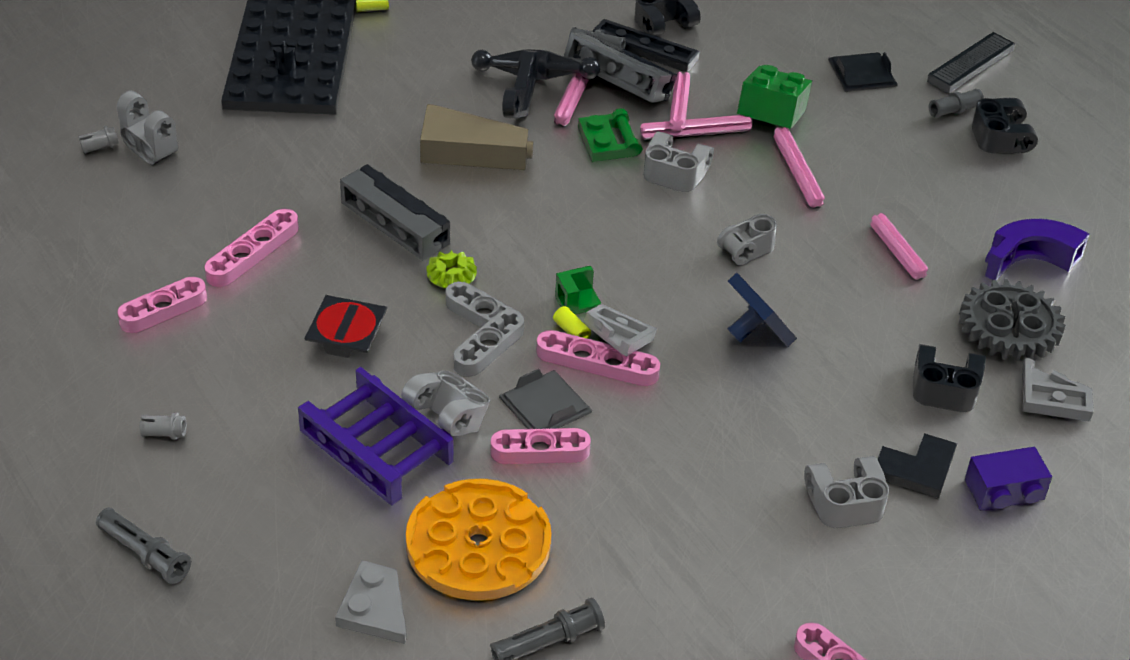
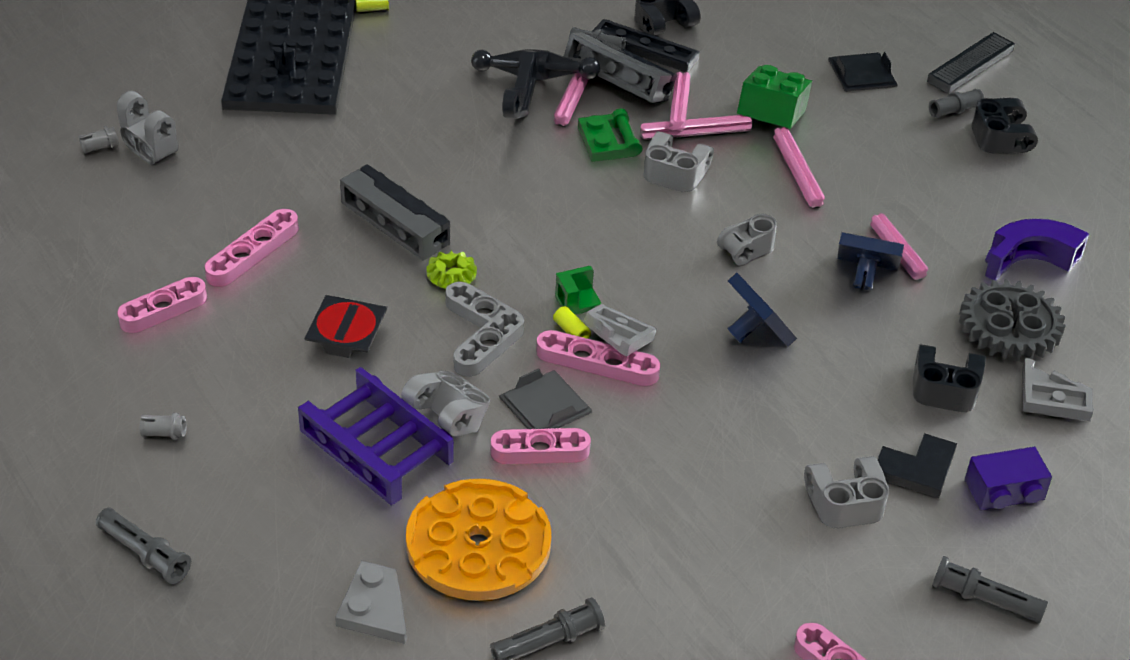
dark tan slope [420,104,534,170] -> none
none -> dark blue tile [837,232,904,291]
none -> dark grey pin [932,556,1048,624]

